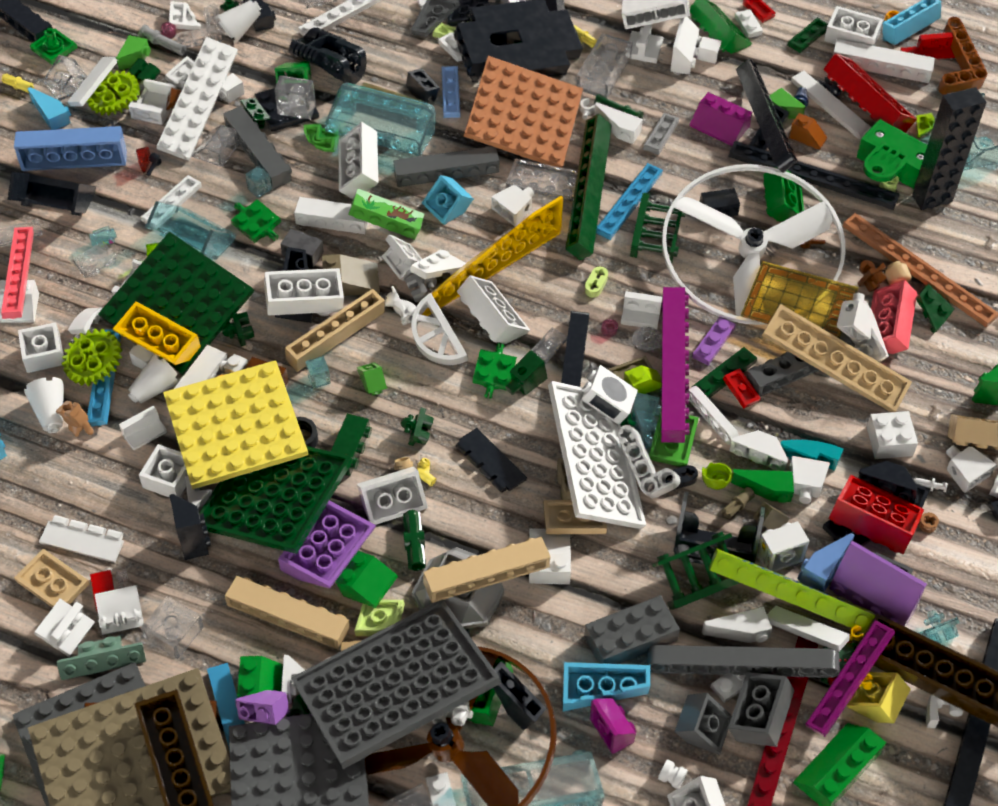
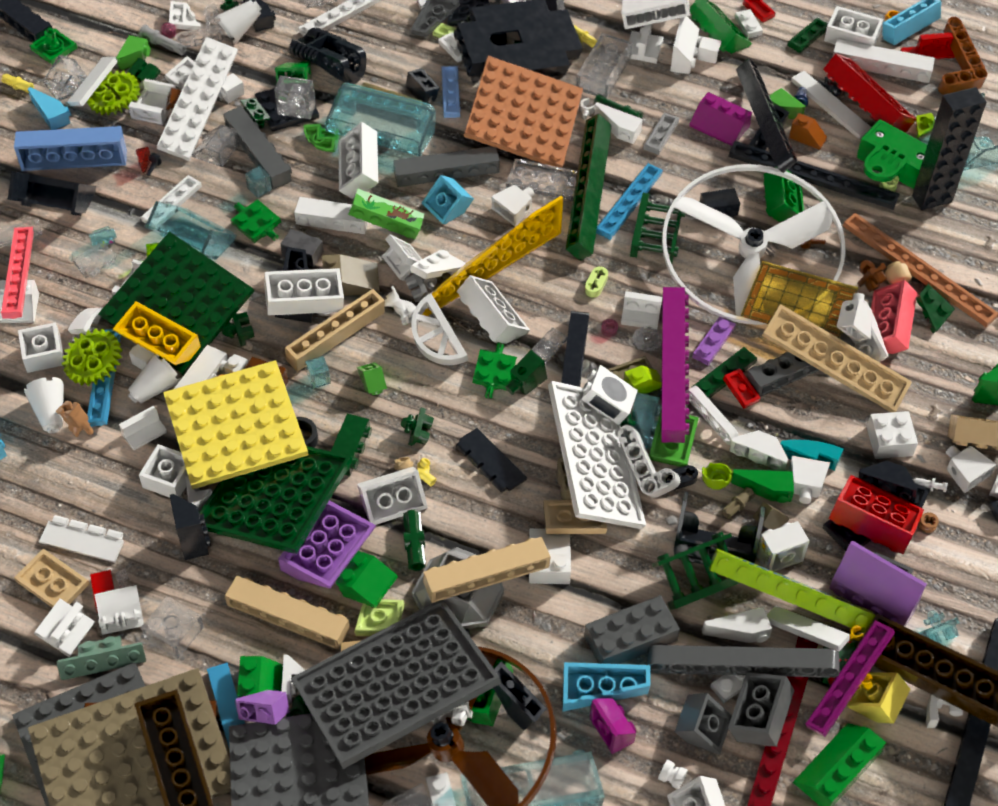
medium blue slope [797,533,855,592] -> none

